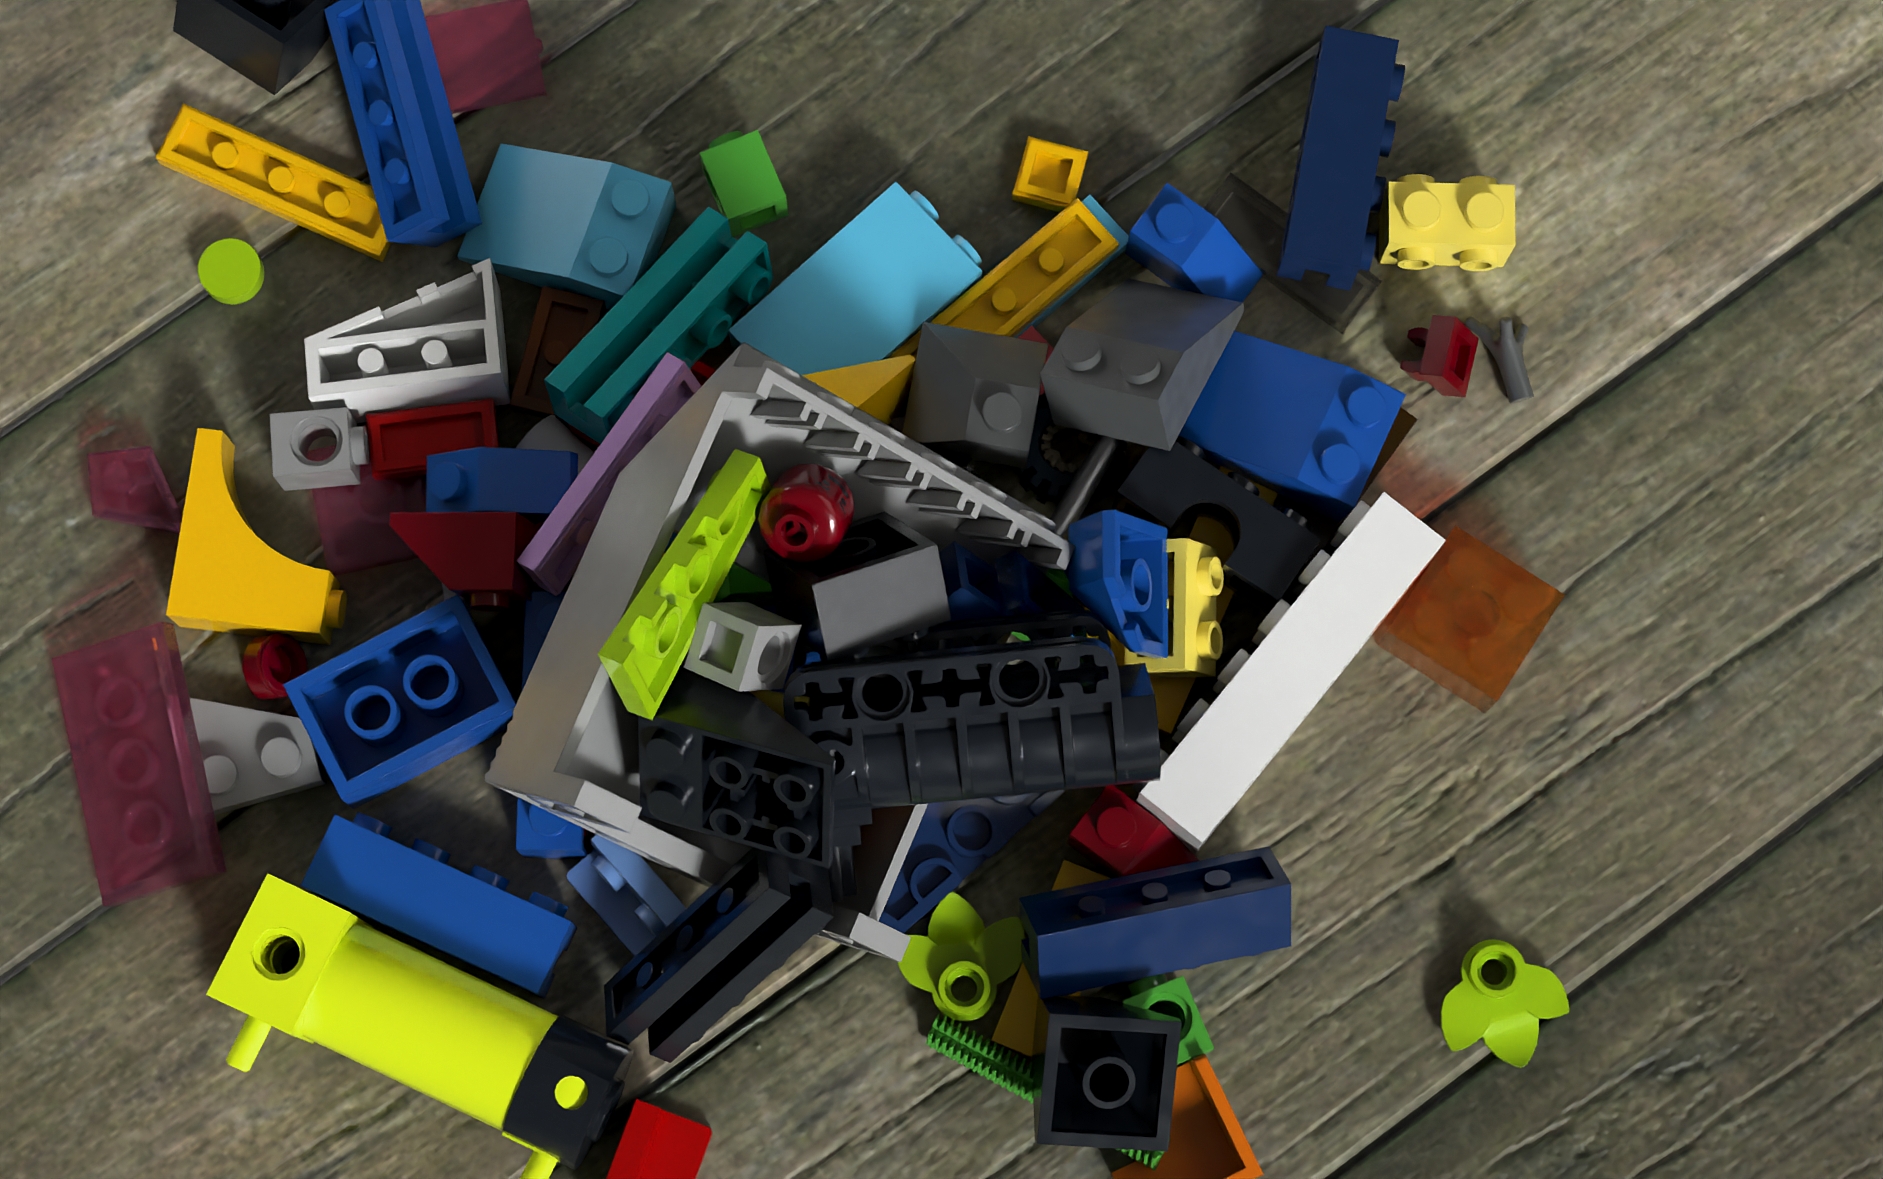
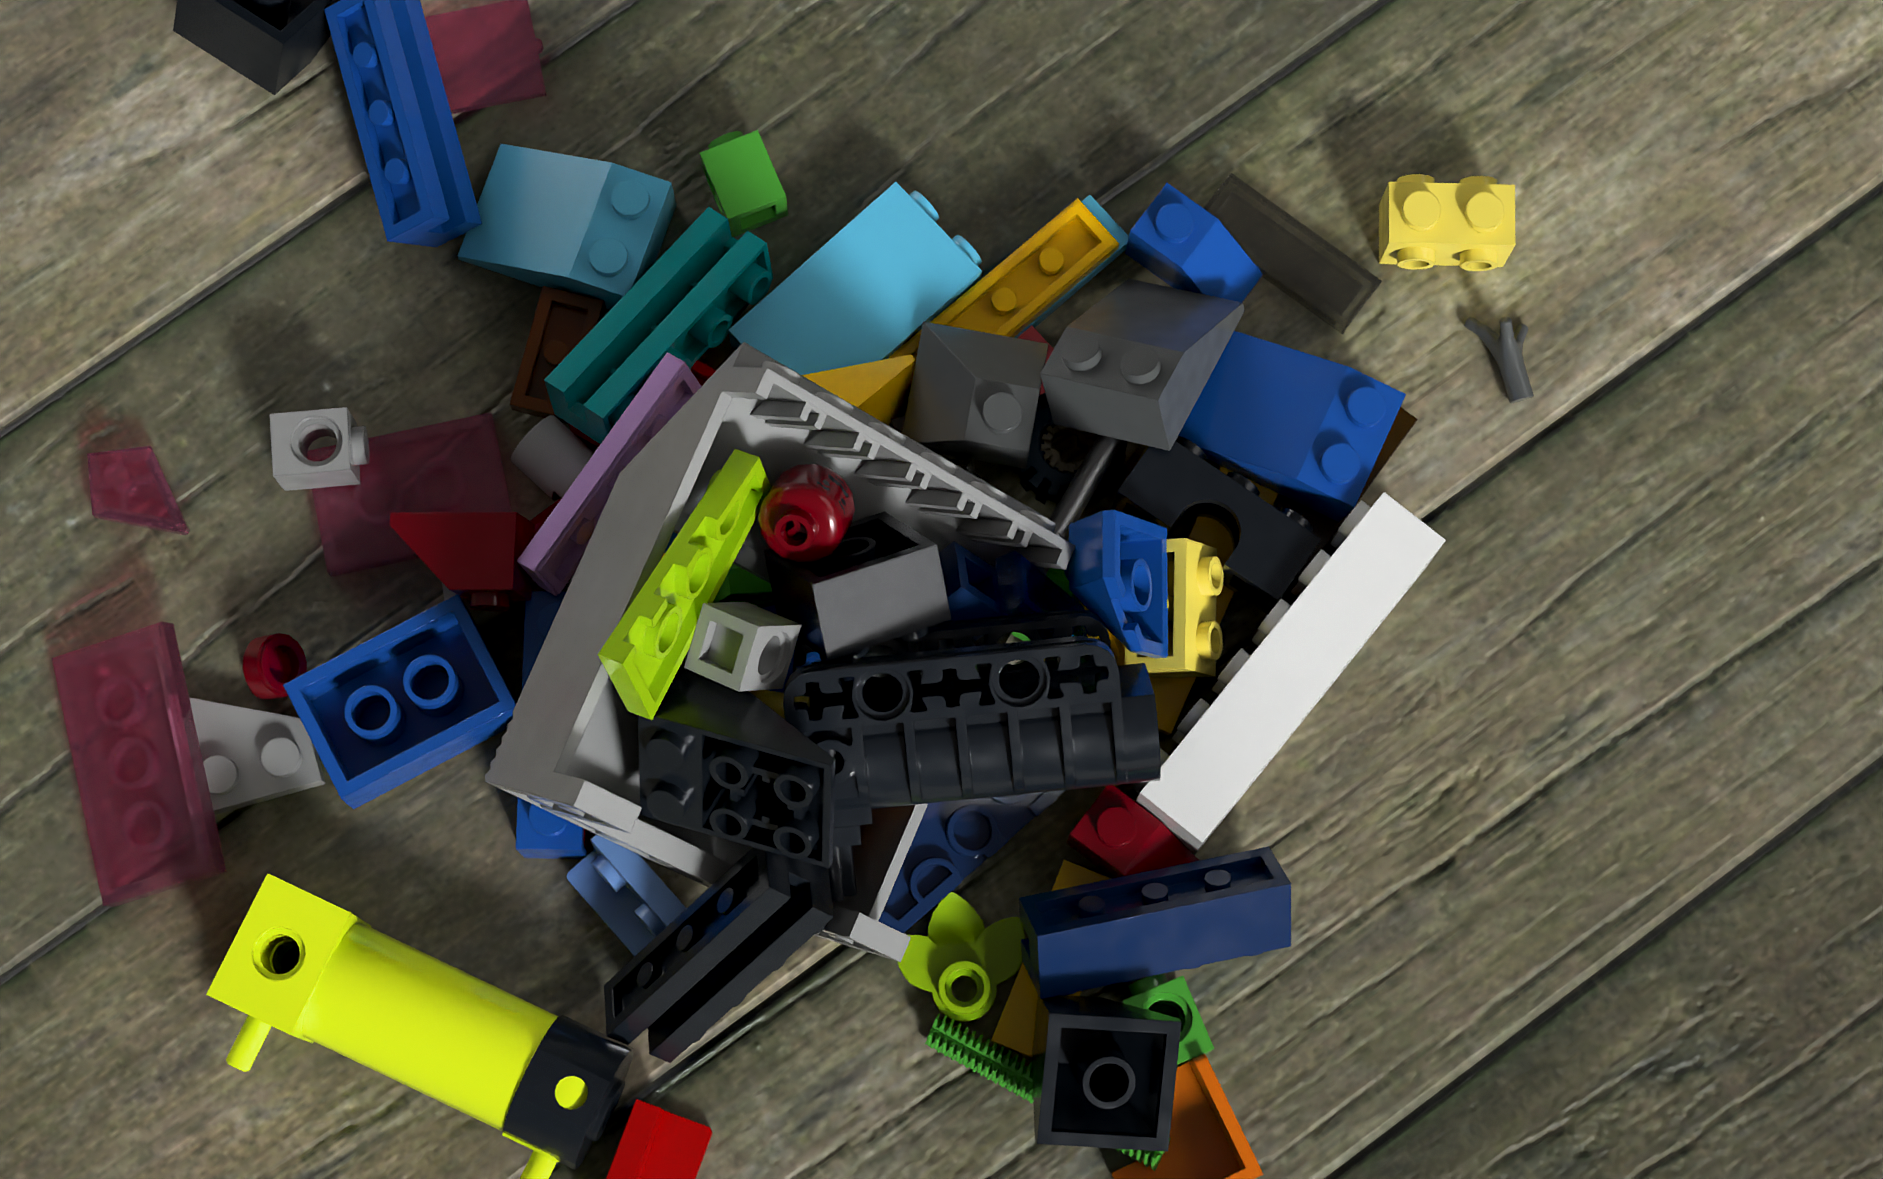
yellow tile [155,103,392,262] -> none
yellow arch [166,428,347,645] -> none
lime tile [198,238,264,305] -> none
blue brick [300,812,577,999] -> none
white wedge [304,258,511,423] -> none
red tile [366,399,500,481] -> none
blue slope [426,447,578,523] -> none
yellow tile [1012,136,1088,212] -> none
dark blue brick [1276,25,1405,291] -> none
clear orange brick [1377,525,1565,713] -> none
dark red tile [1400,315,1479,397] -> none
lime plate [1440,939,1569,1068] -> none

